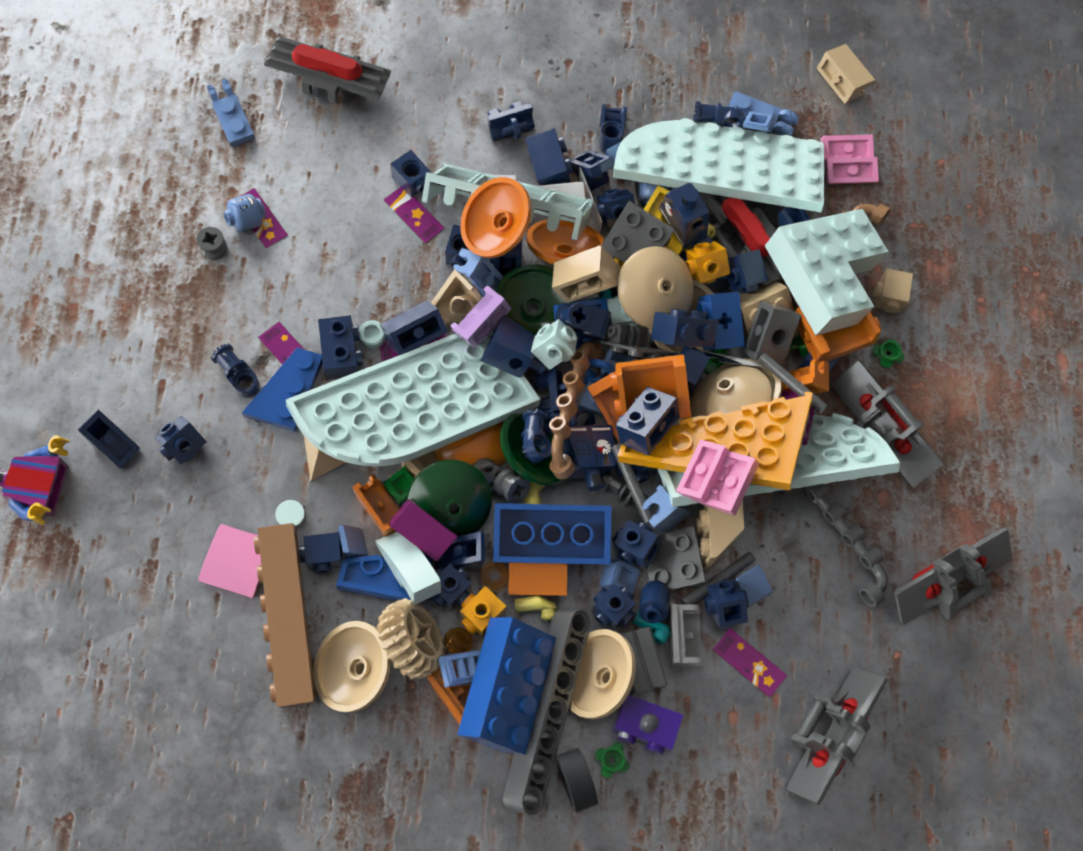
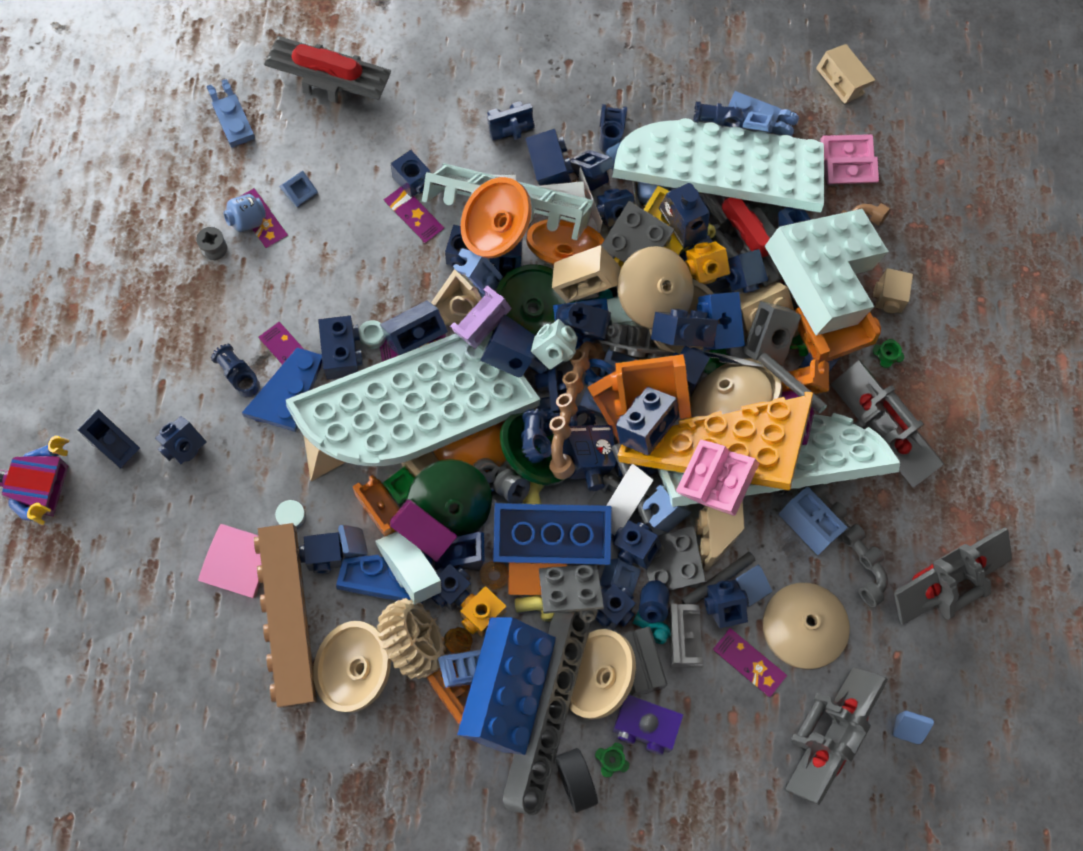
none -> medium blue slope [279,171,318,207]
none -> dark grey hinge [539,564,604,623]
none -> white sticker [606,464,653,536]
none -> tan dish [762,583,850,669]
none -> medium blue hinge [779,486,848,555]
none -> medium blue slope [892,711,934,744]

